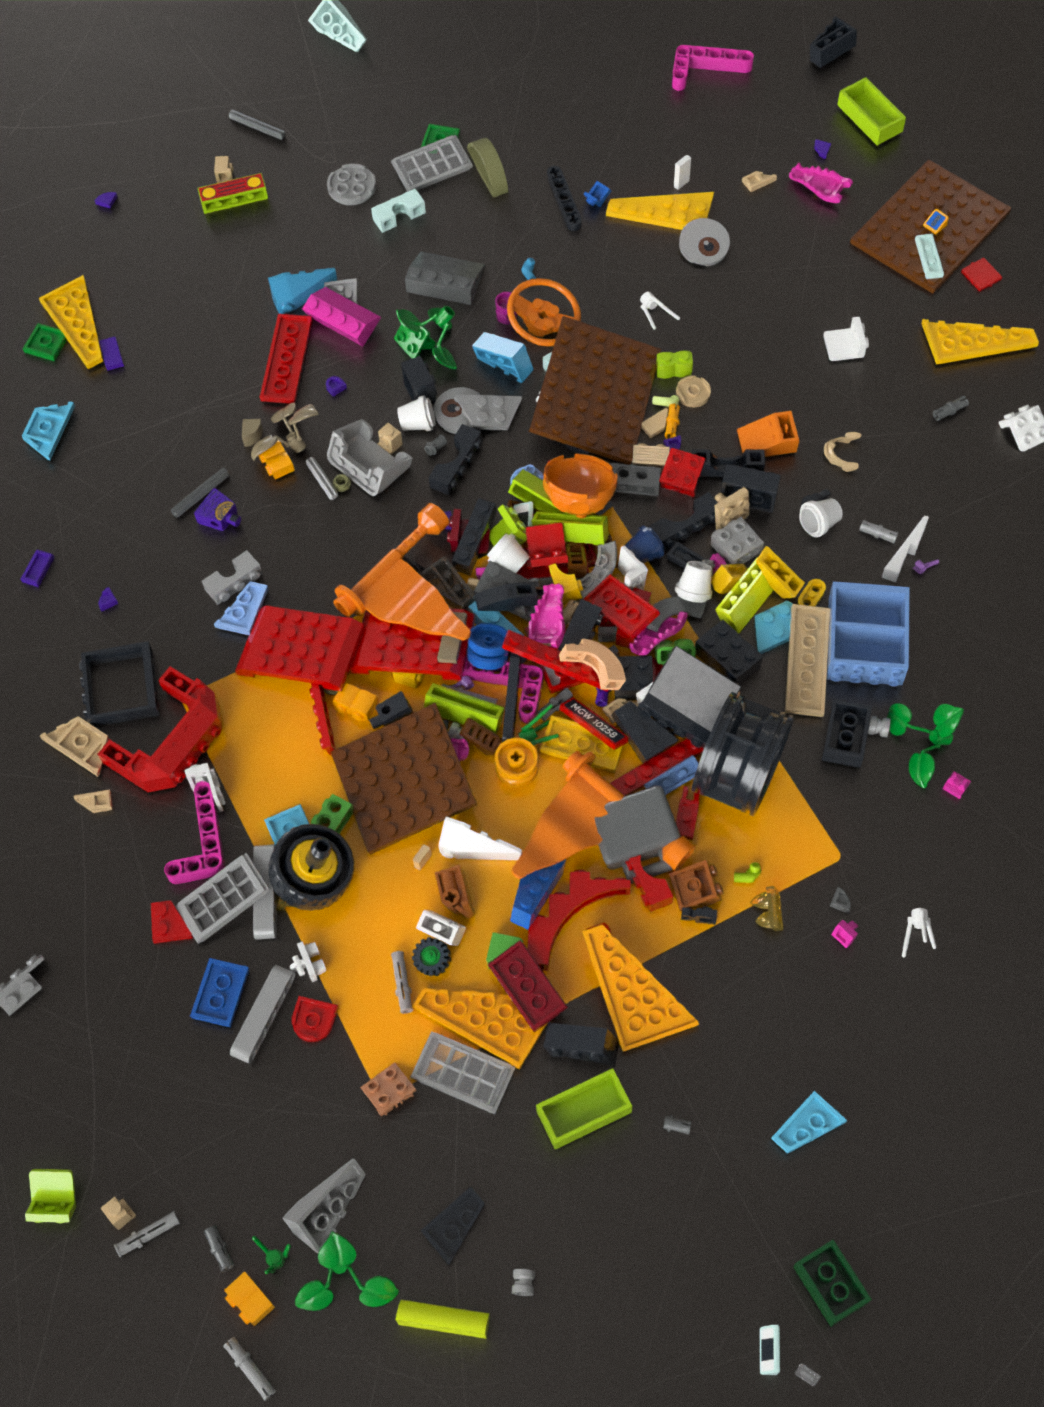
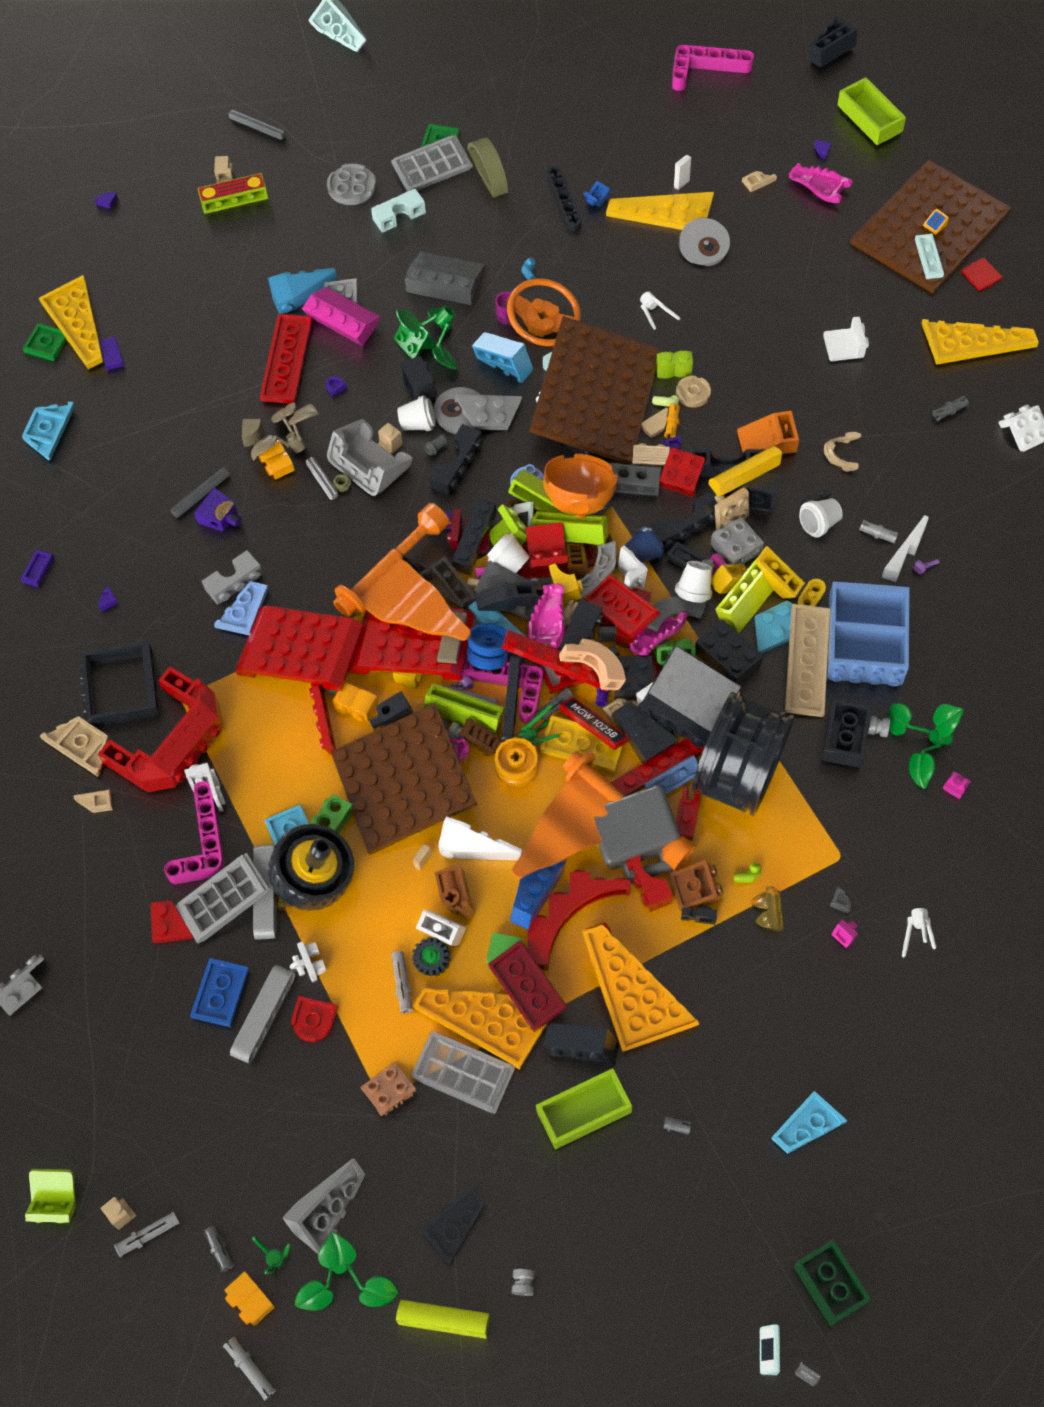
none -> yellow brick [709,446,782,497]

